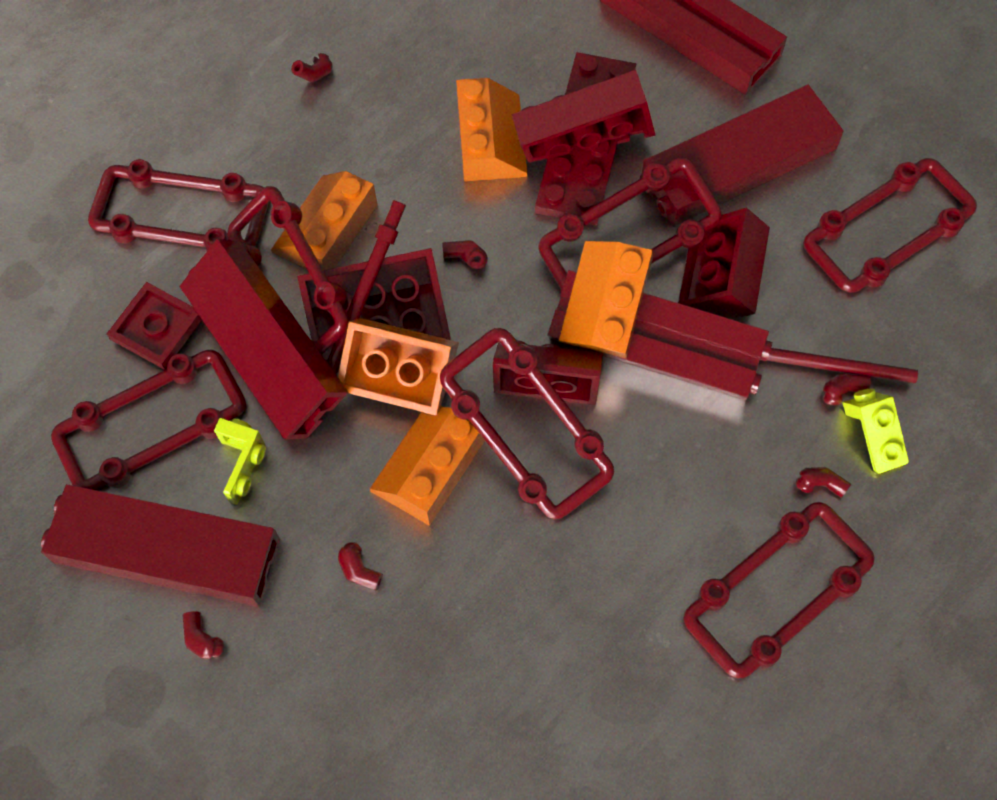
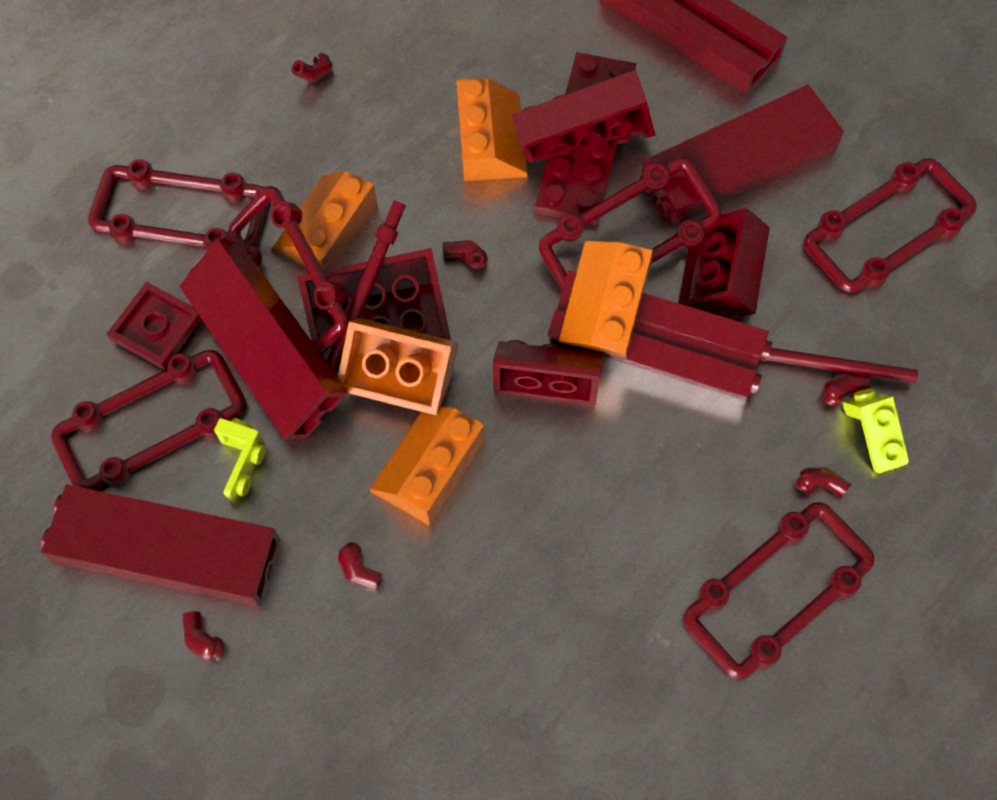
dark red bar [440,328,614,519] -> none

